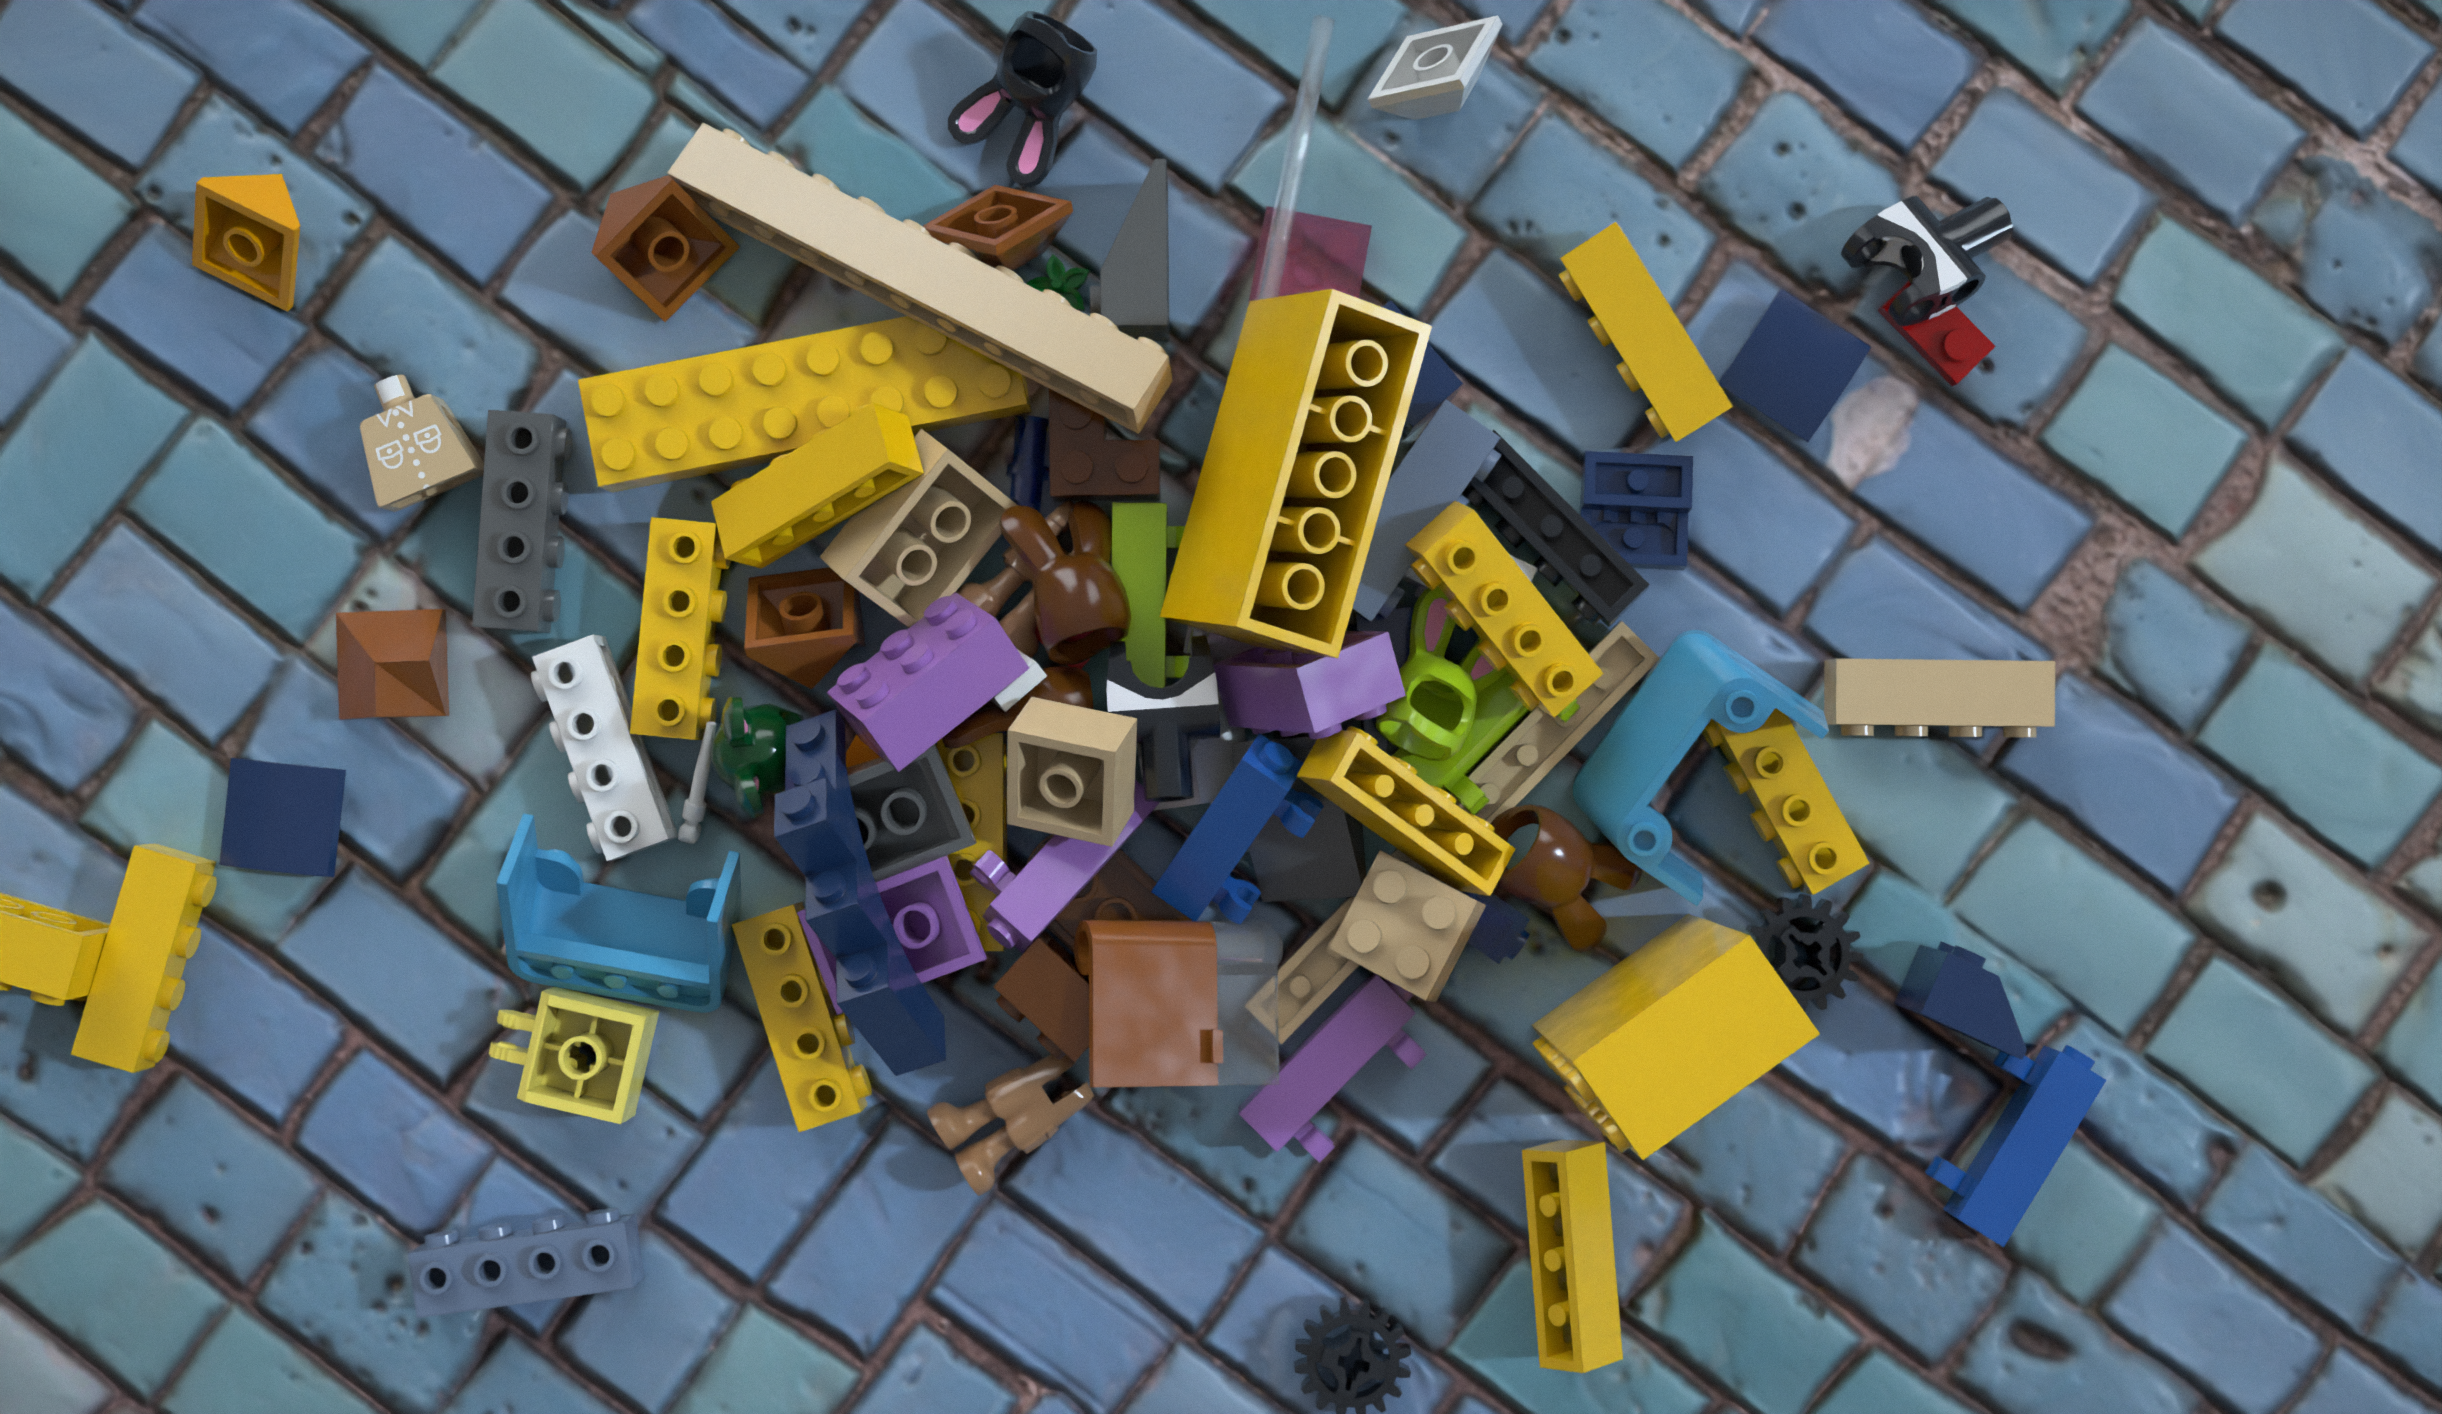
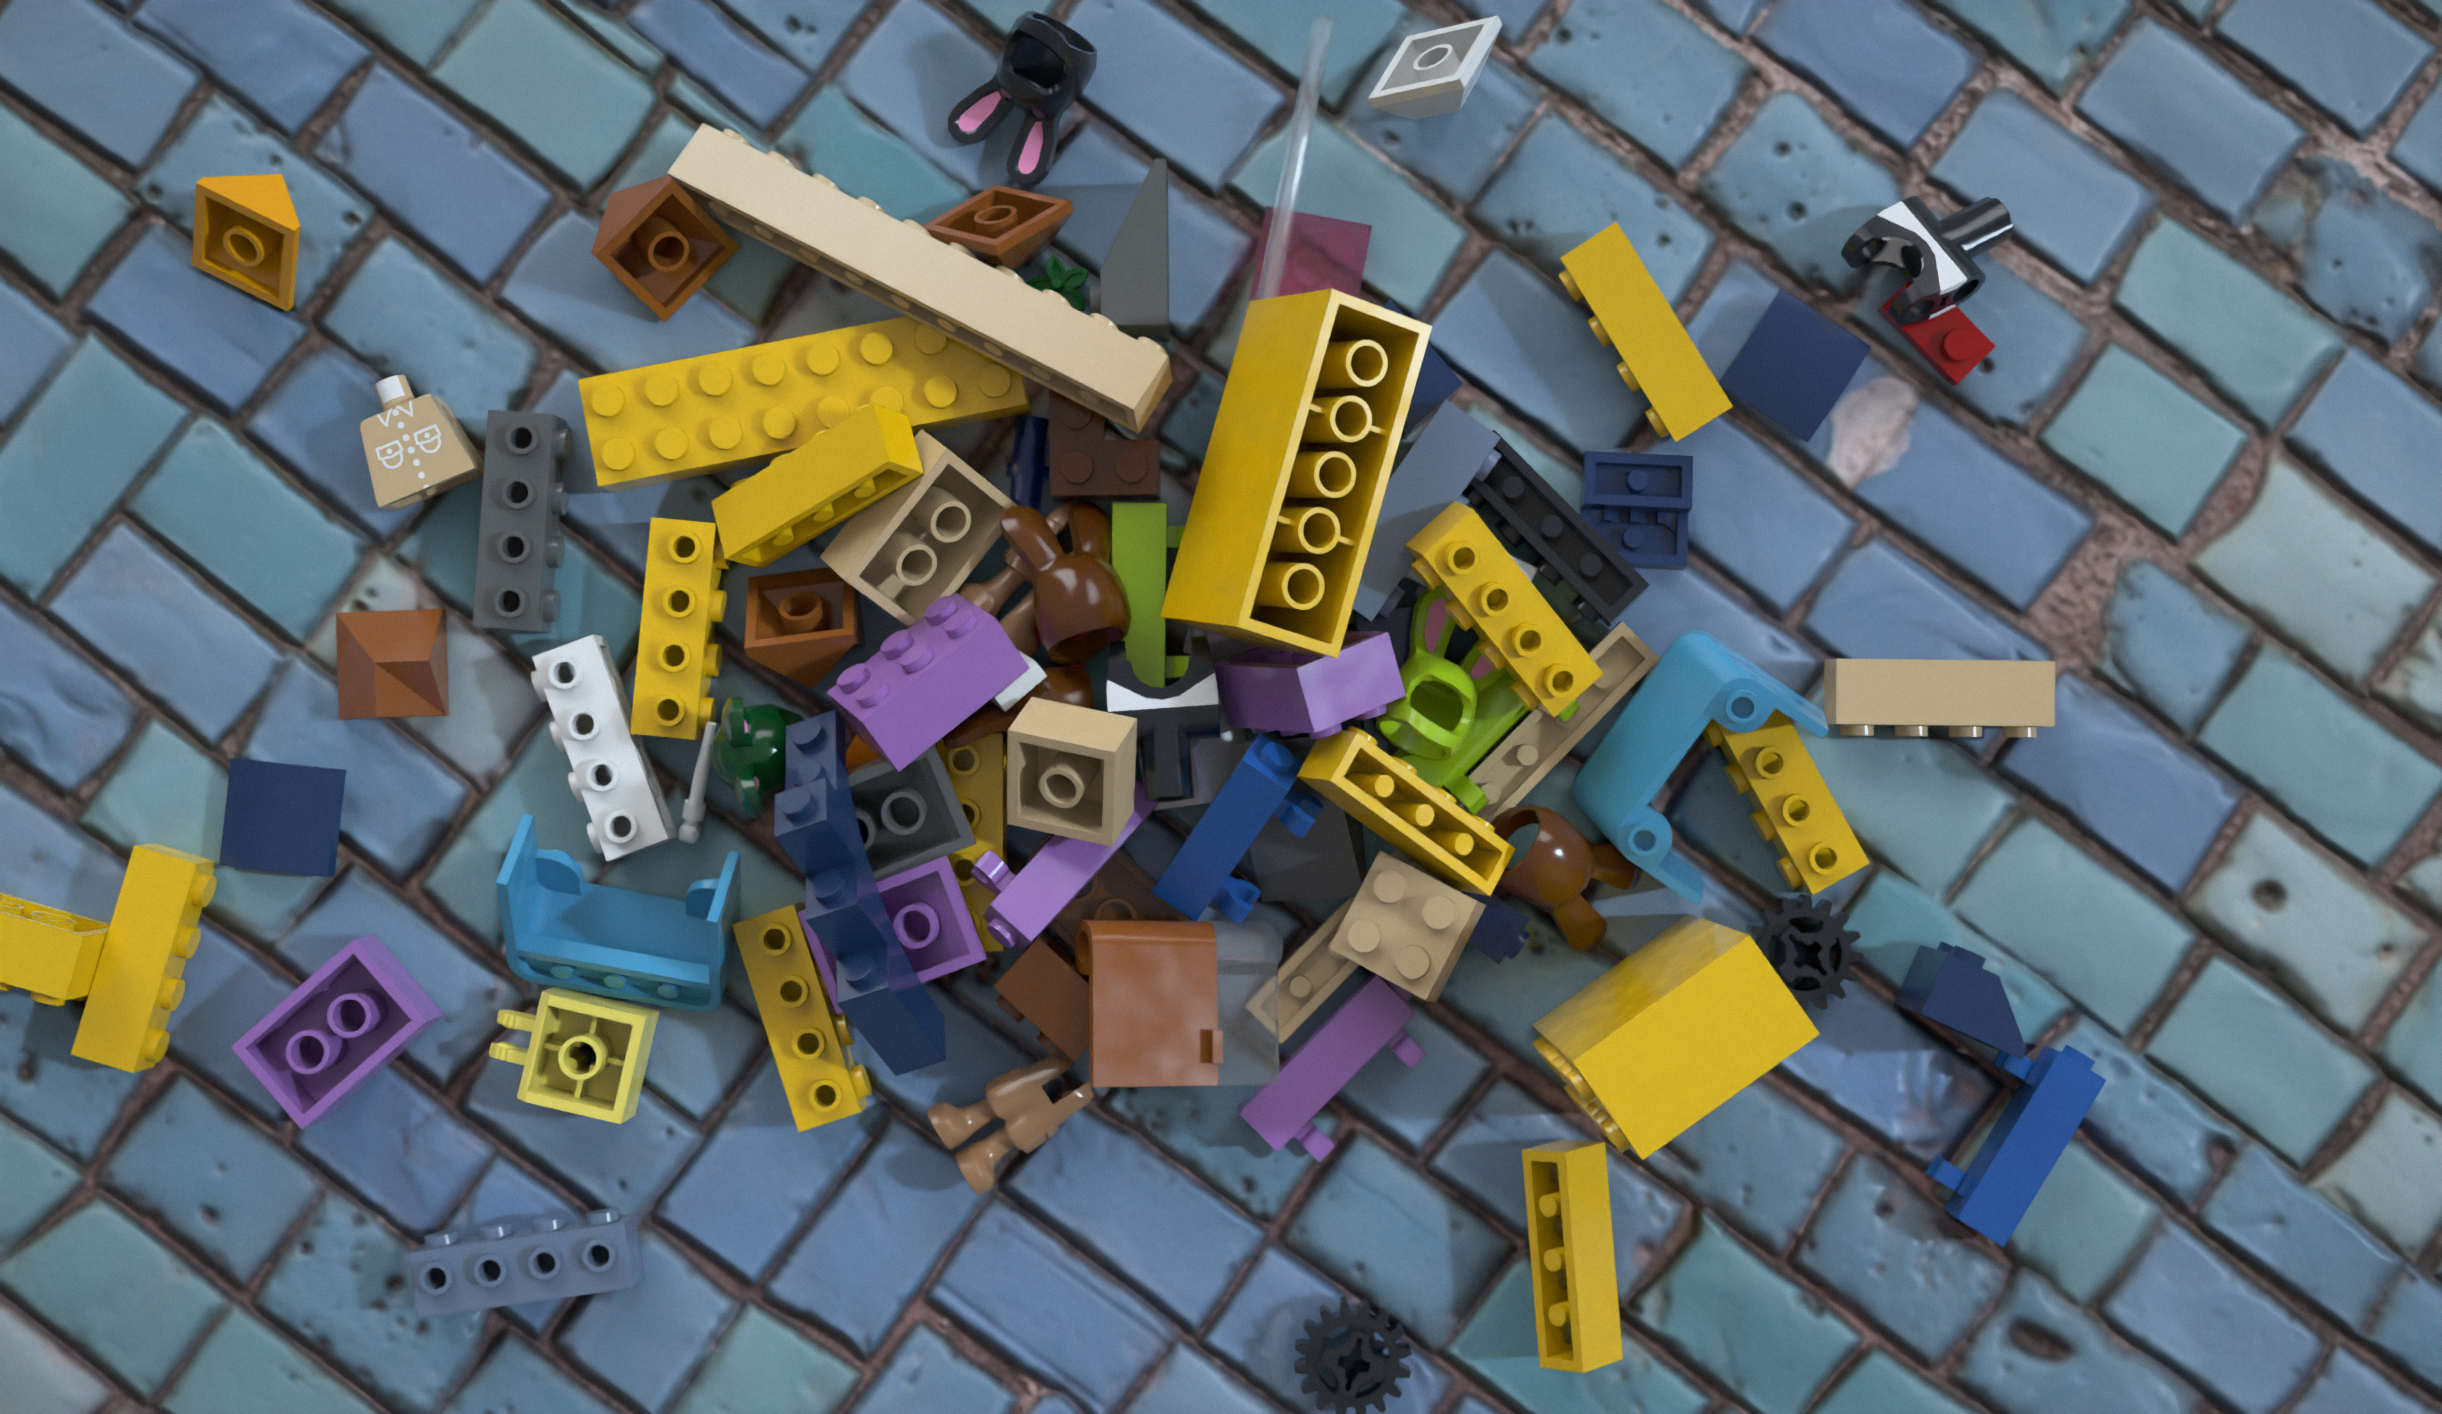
none -> medium lavender brick [230,934,445,1130]

